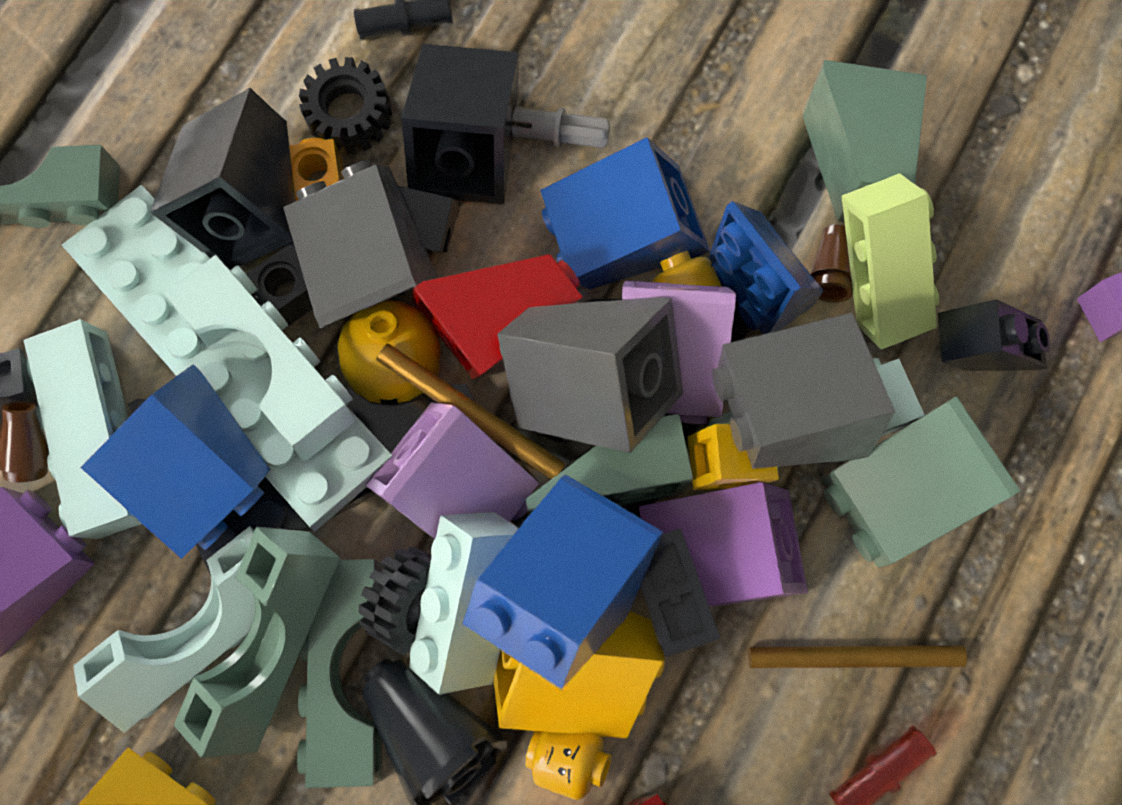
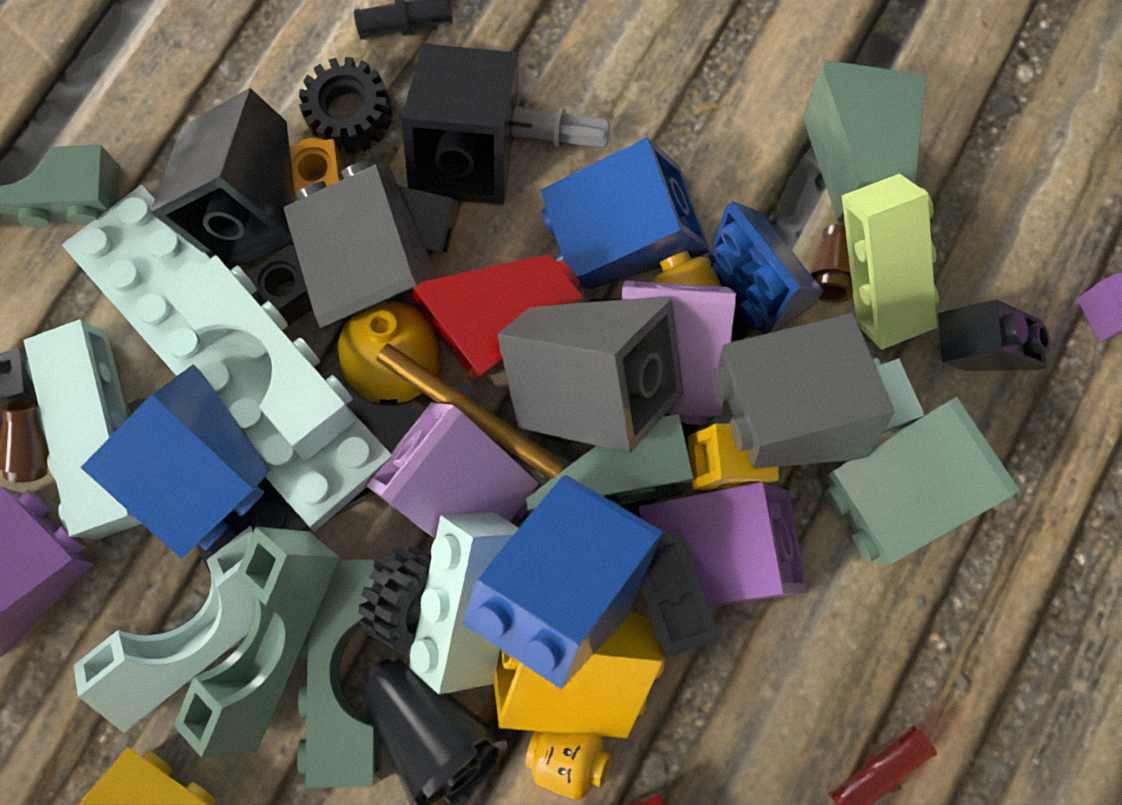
pearl gold bar [748,645,967,668] -> none

